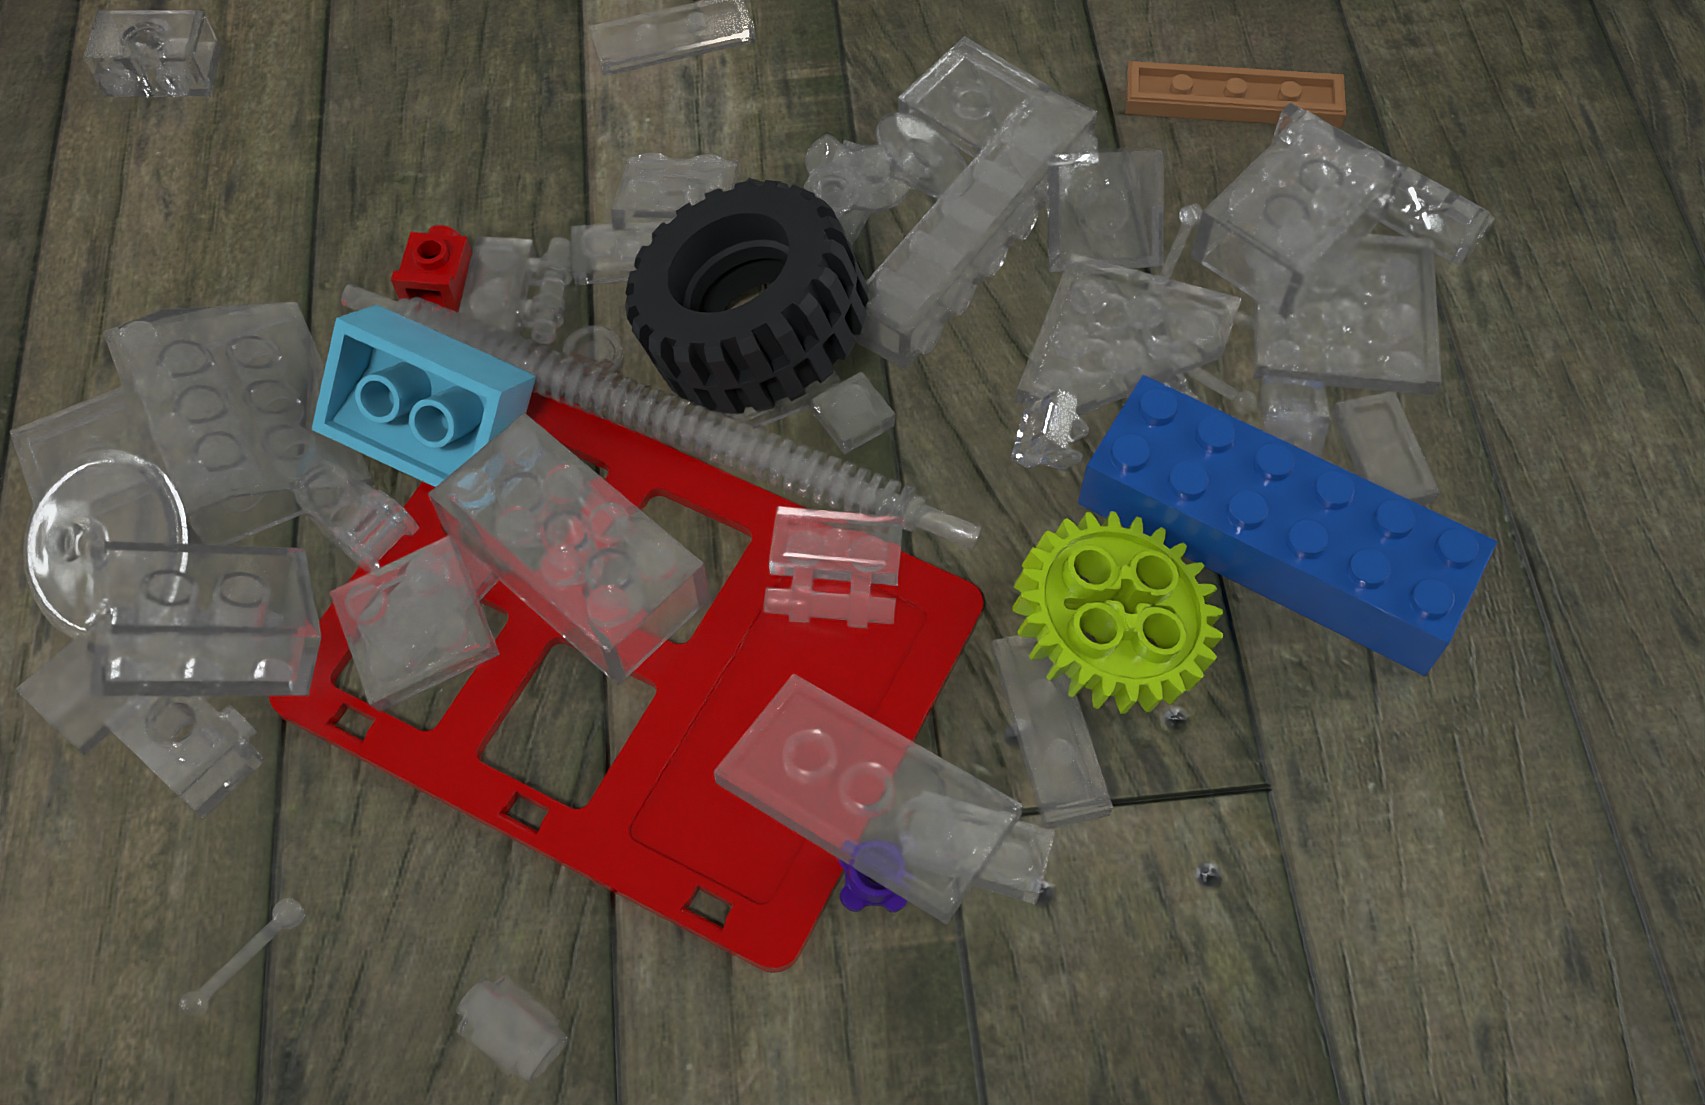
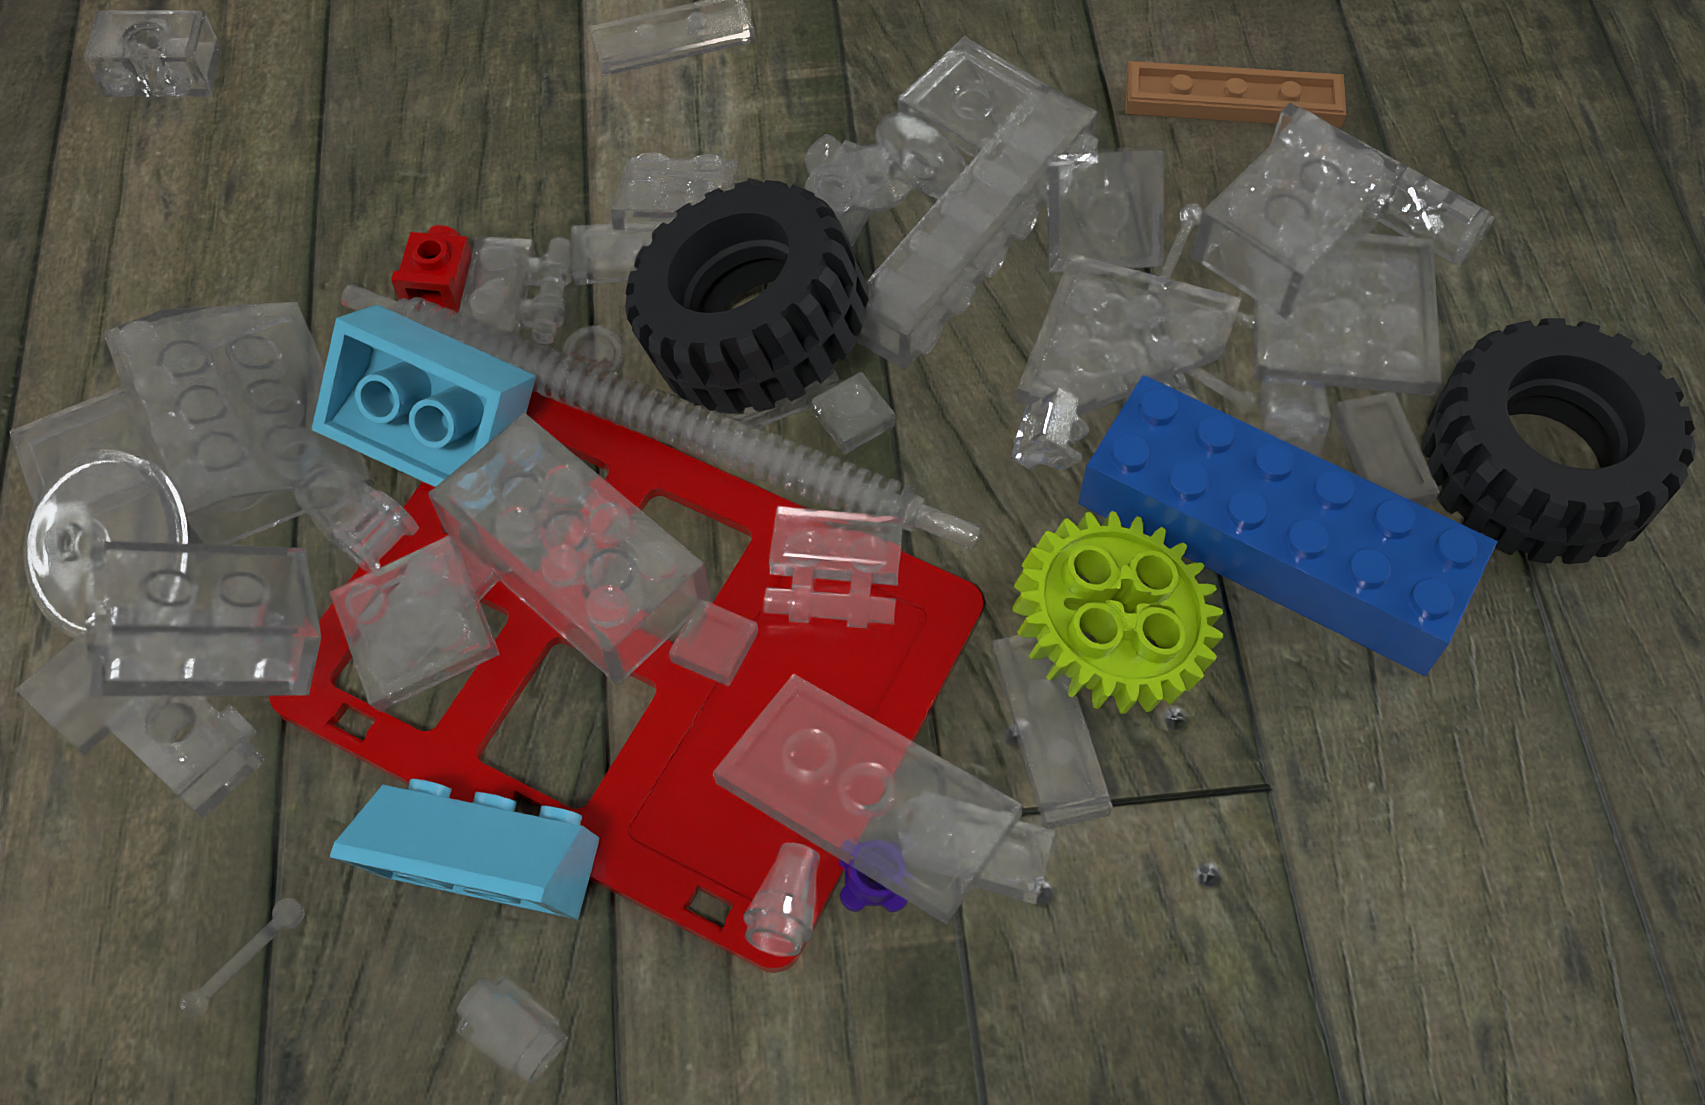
none -> medium azure slope [330,779,600,920]
none -> clear tile [669,599,758,687]
none -> clear cone [743,843,820,956]
none -> black tyre [1423,318,1696,564]

